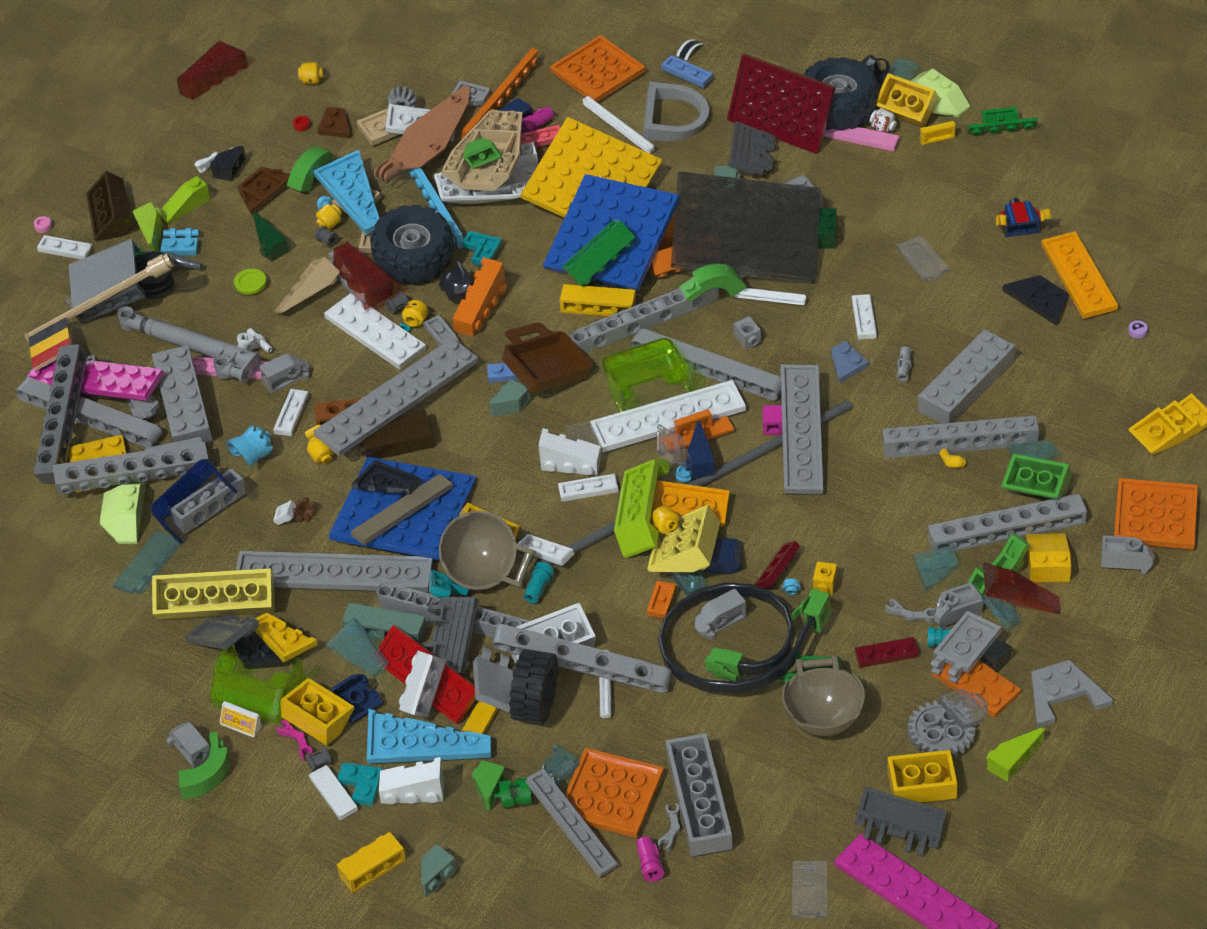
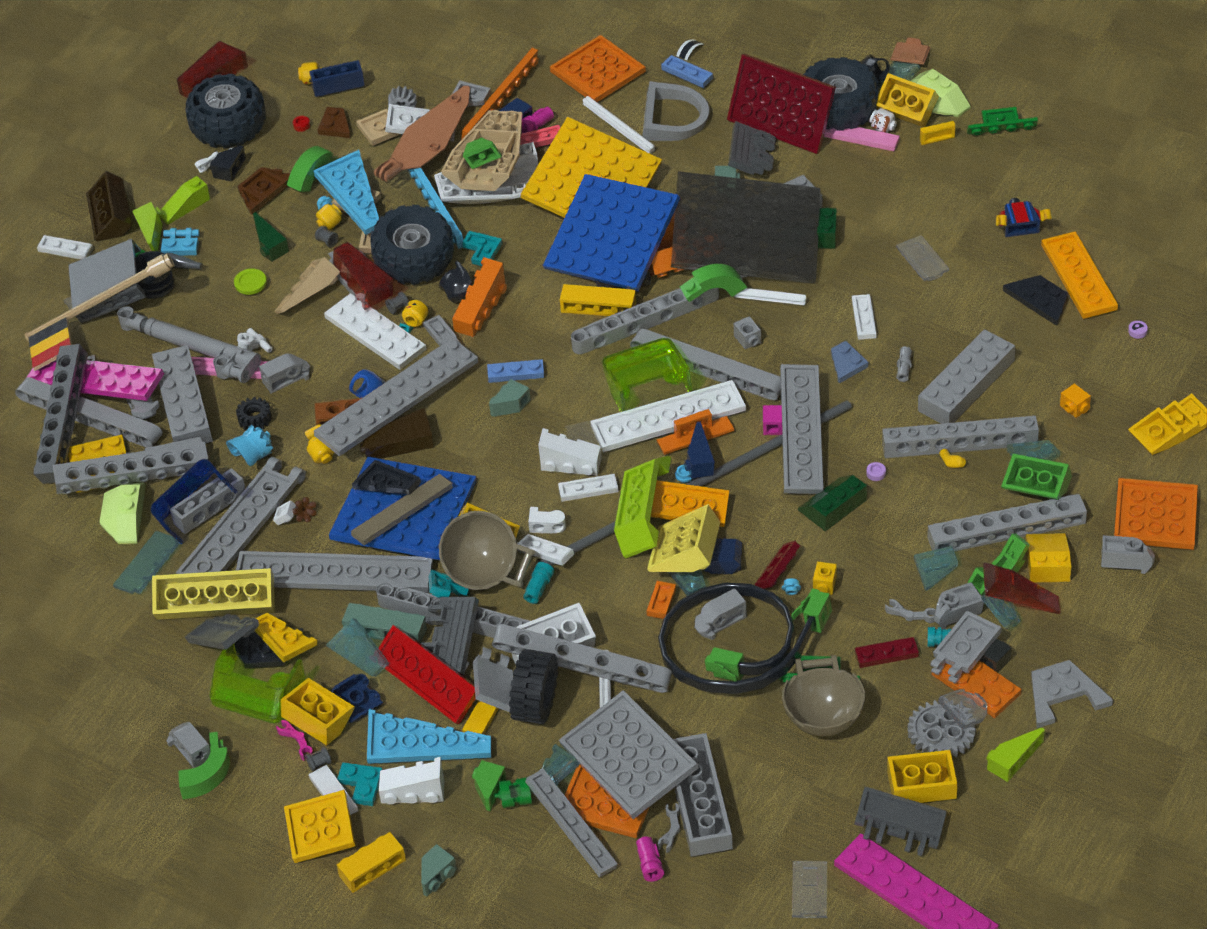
bright pink tile [34,216,52,233] -> none
slope [220,701,262,737] -> none
white tile [273,389,309,436] -> none
white slope [399,651,446,718] -> none
reddish brown piece [502,322,593,393] -> none
green slope [561,219,635,286] -> none
yellow head [650,506,679,535] -> none
clear piece [657,424,685,467] -> none
none -> light grey hinge [176,457,306,574]
none -> black wheel [185,74,266,148]
none -> black tyre [236,397,272,430]
none -> yellow plate [284,790,356,863]
none -> dark blue brick [309,60,365,97]
none -> blue piece [349,369,385,398]
none -> white leg [528,507,566,534]
none -> light grey plate [559,690,699,819]
none -> dark green slope [798,475,867,532]
none -> lavender tile [866,462,886,481]
none -> nougat piece [890,37,930,65]
none -> light orange brick [1060,383,1091,418]

